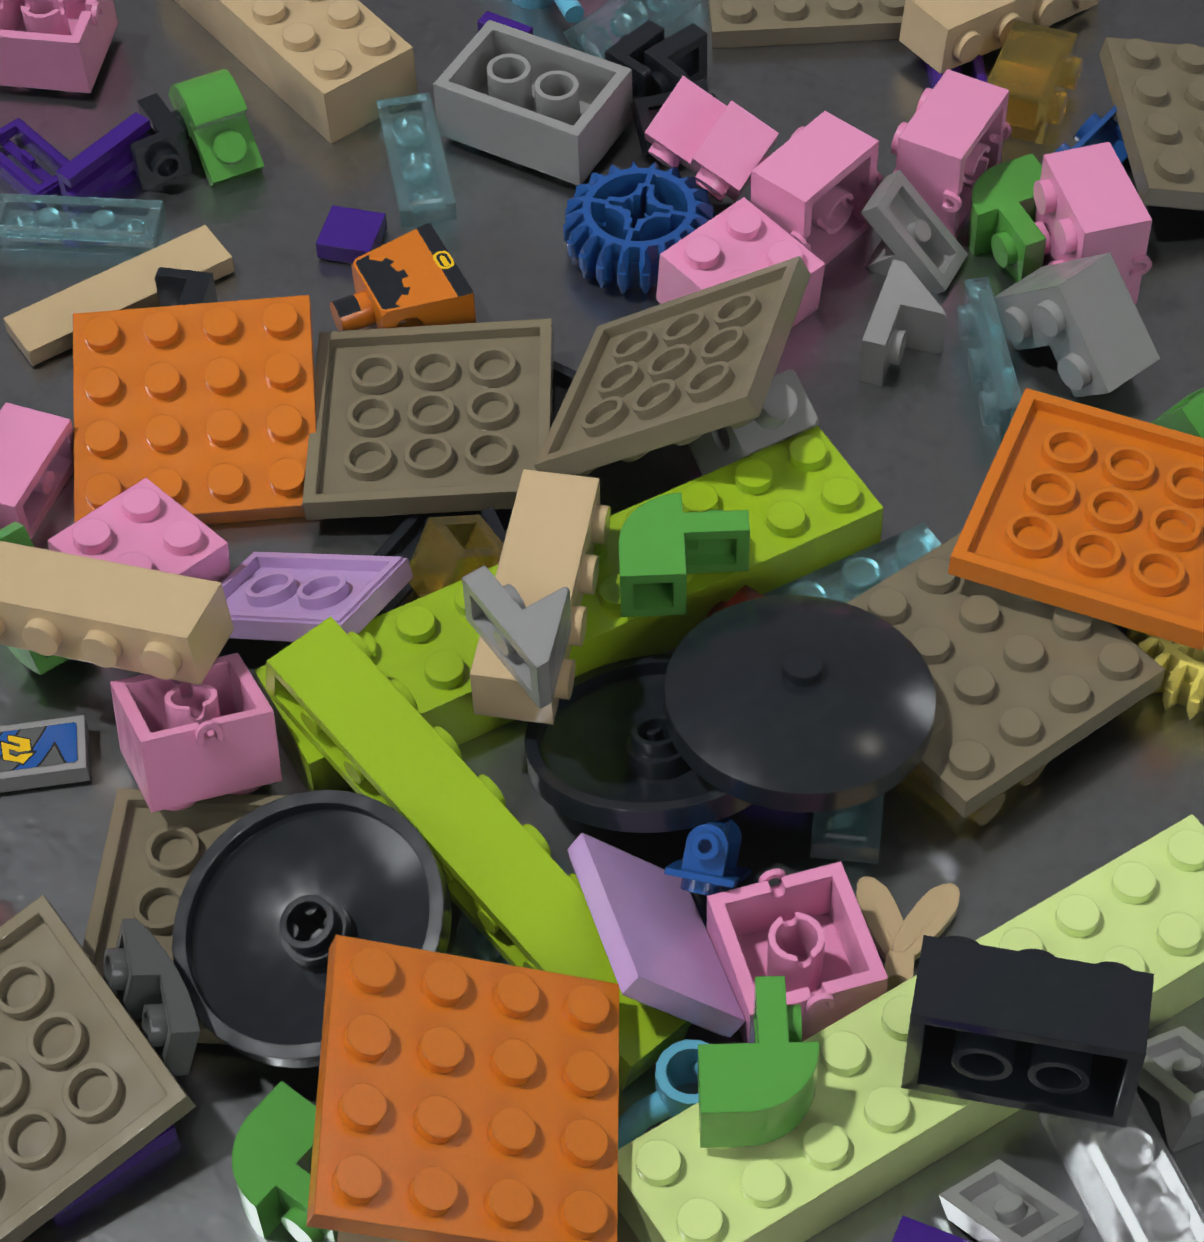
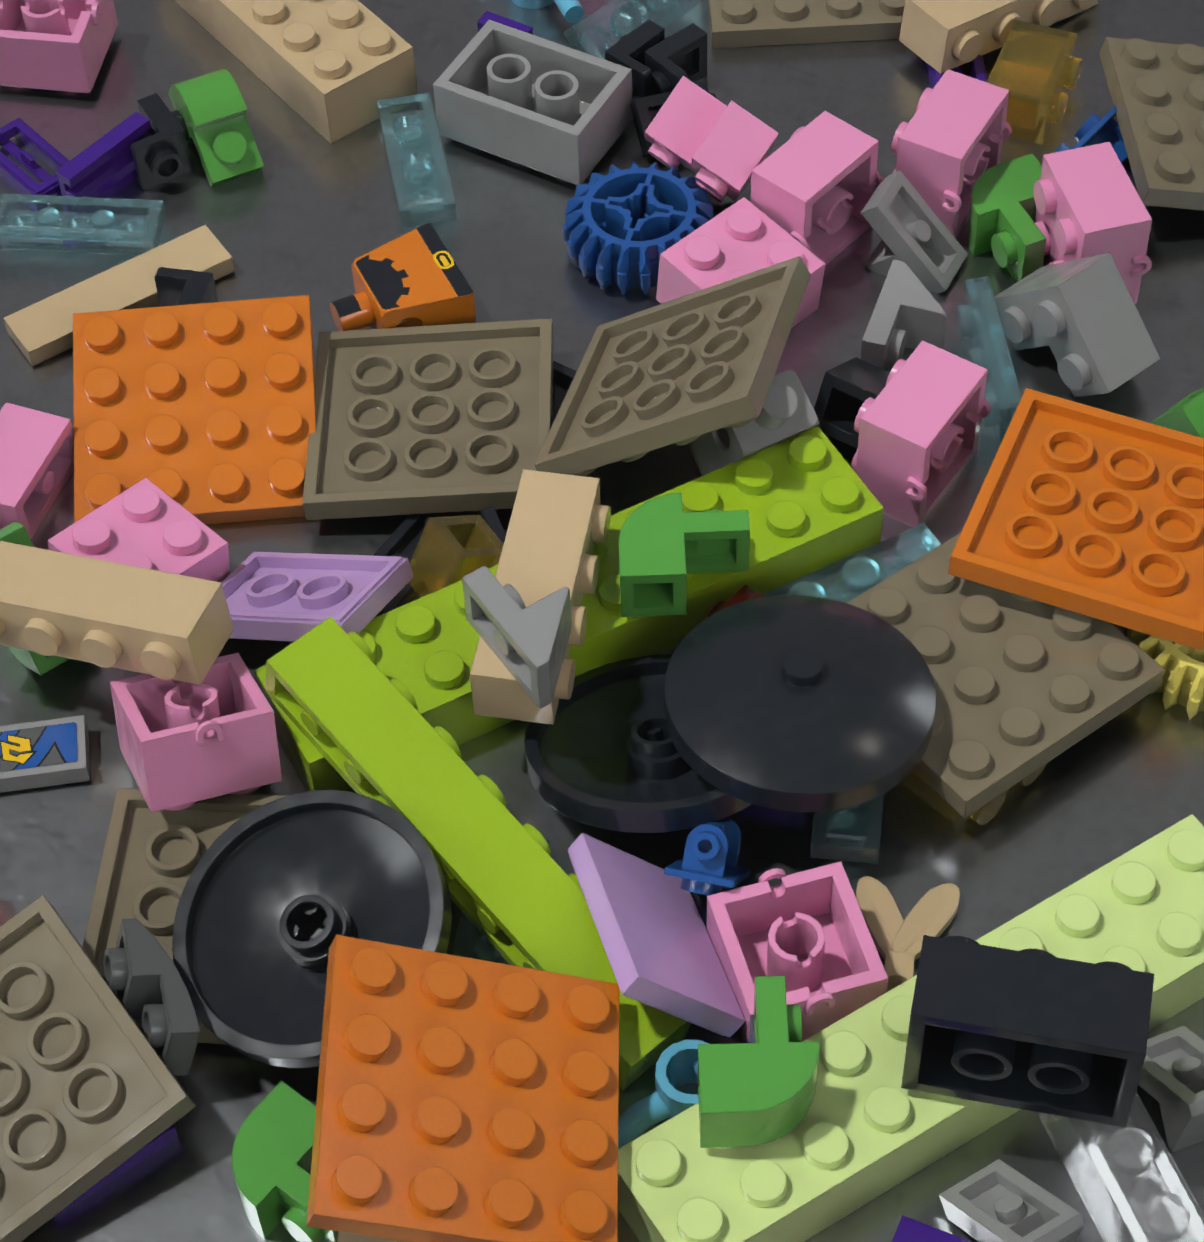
dark purple tile [316,205,387,263] -> none
none -> black brick [814,357,890,449]
none -> bright pink brick [851,340,991,530]

